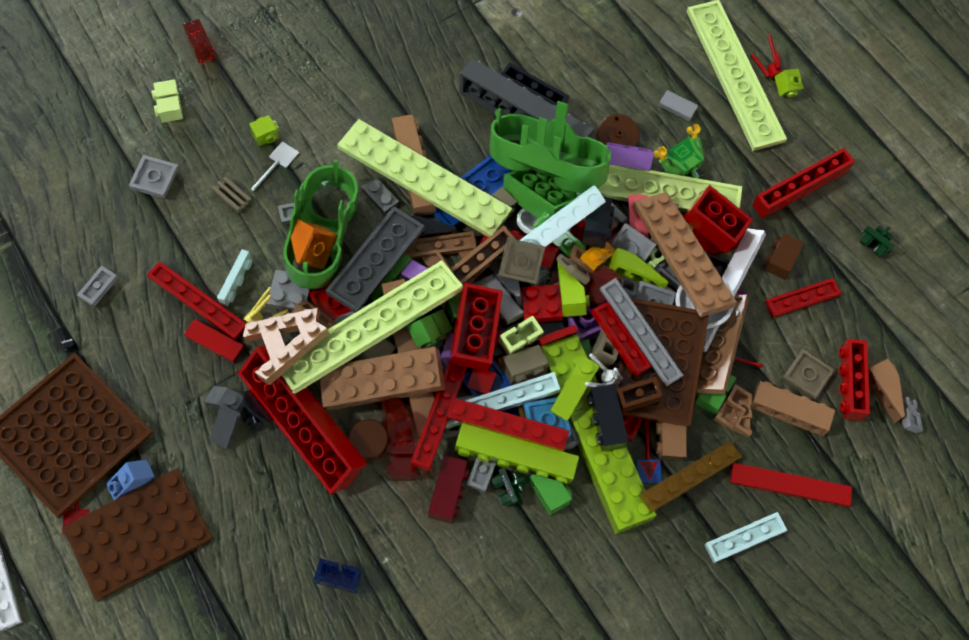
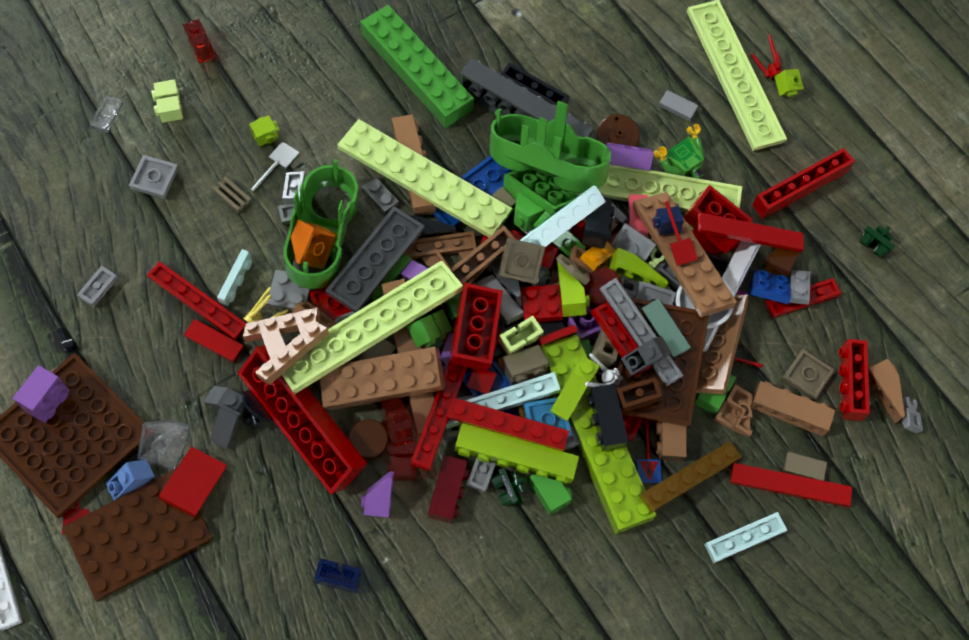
none -> medium lavender brick [12,365,70,423]
none -> clear plate [90,95,123,133]
none -> clear slope [137,420,191,470]
none -> red tile [158,446,227,517]
none -> light grey plate [282,171,306,204]
none -> bright green brick [360,5,474,128]
none -> medium lavender slope [361,471,394,518]
none -> bright green slope [514,192,545,232]
none -> dark grey slope [621,336,672,376]
none -> sand green tile [642,298,691,359]
none -> dark blue brick [652,206,684,236]
none -> red piece [665,201,698,266]
none -> red tile [698,213,804,252]
none -> blue plate [748,269,791,304]
none -> dark tan tile [783,452,827,481]
none -> light grey plate [789,270,810,305]

